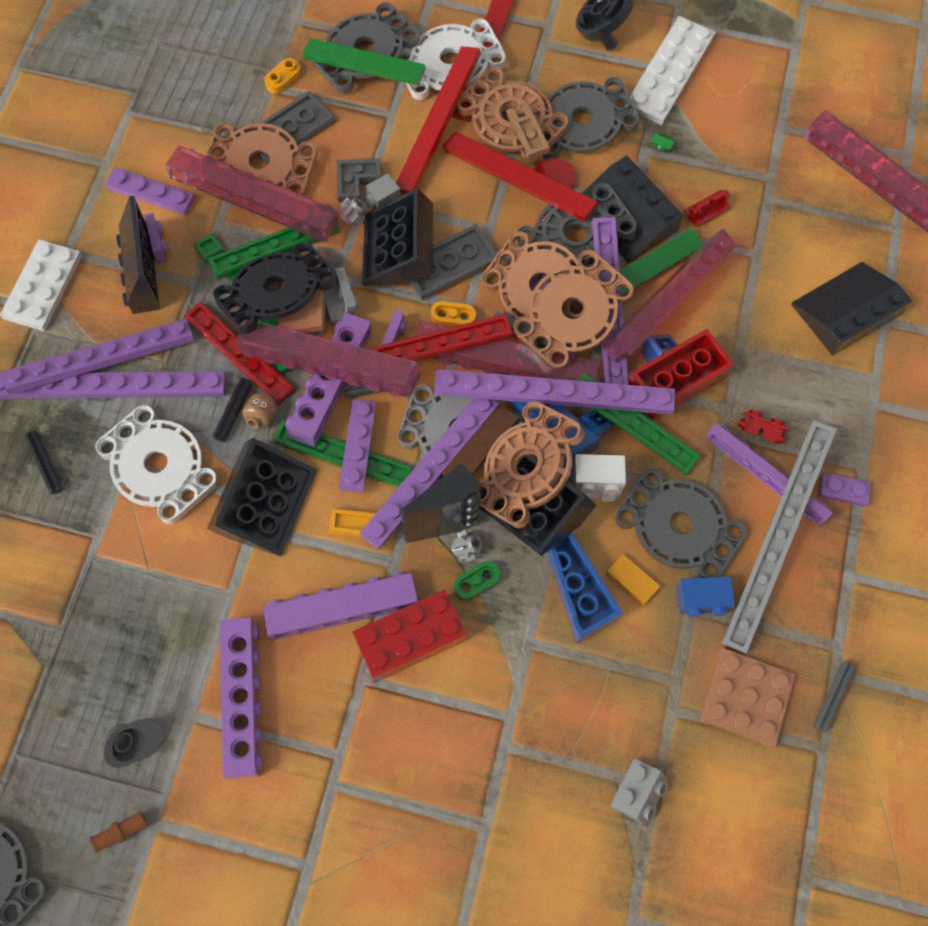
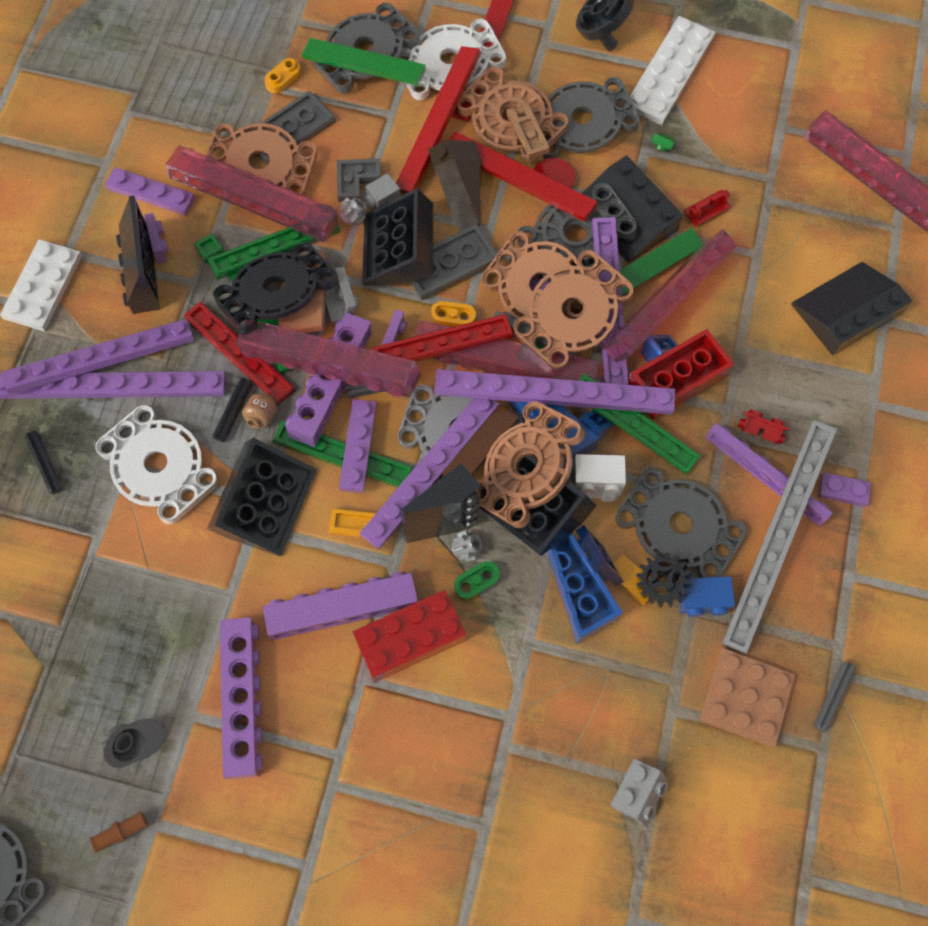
none -> dark brown wedge [428,140,482,232]
none -> clear blue plate [576,525,624,587]
none -> black gear [636,553,692,608]

